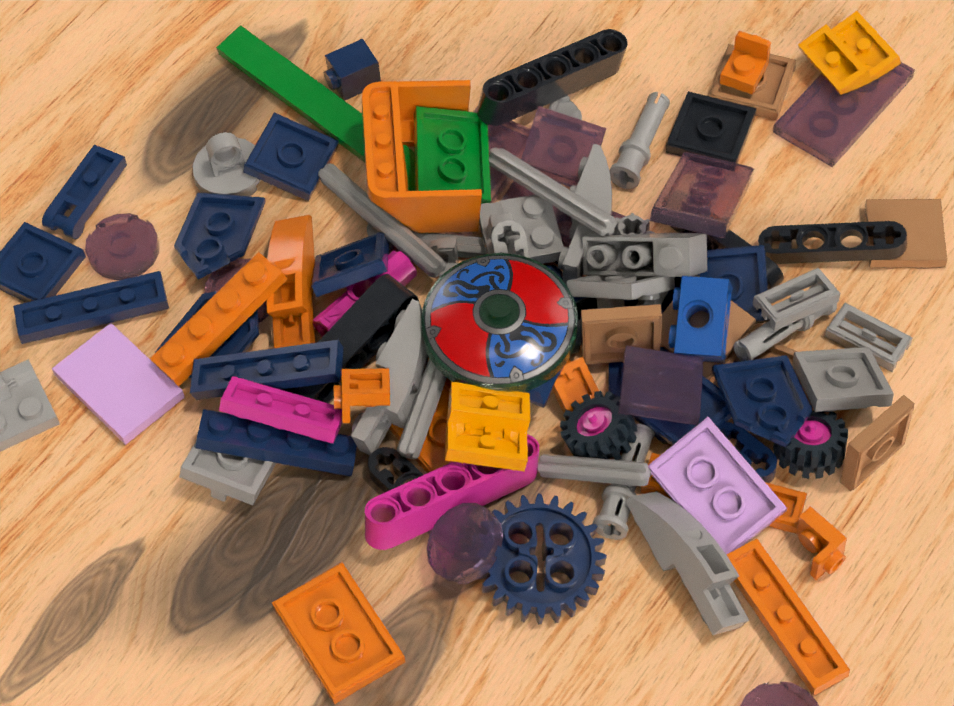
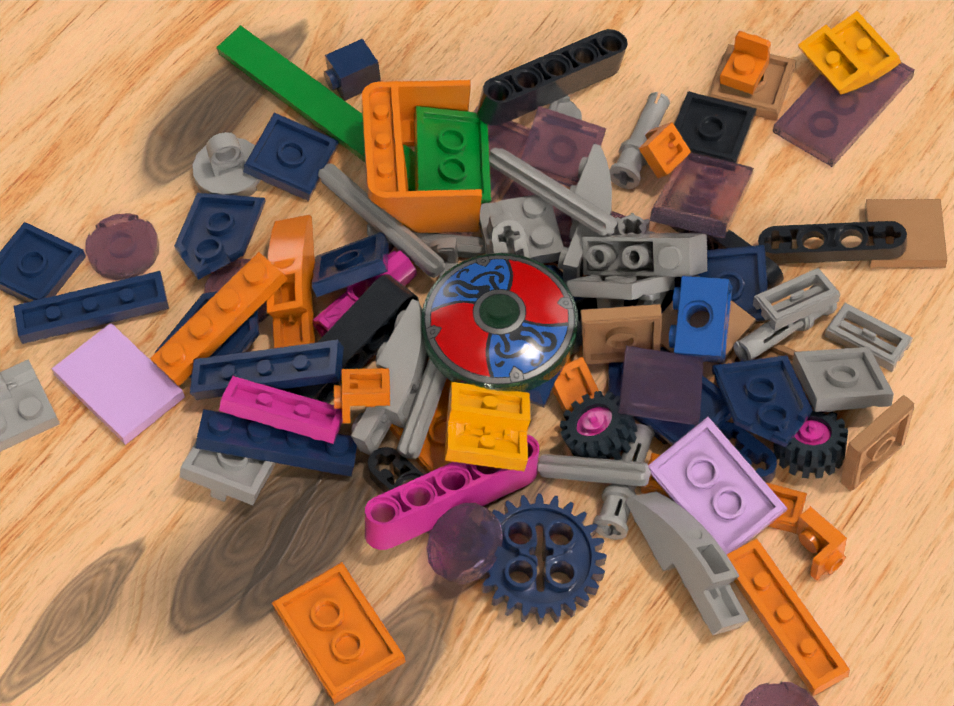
dark blue plate [42,144,127,239] -> none
none -> orange bracket [638,122,691,178]

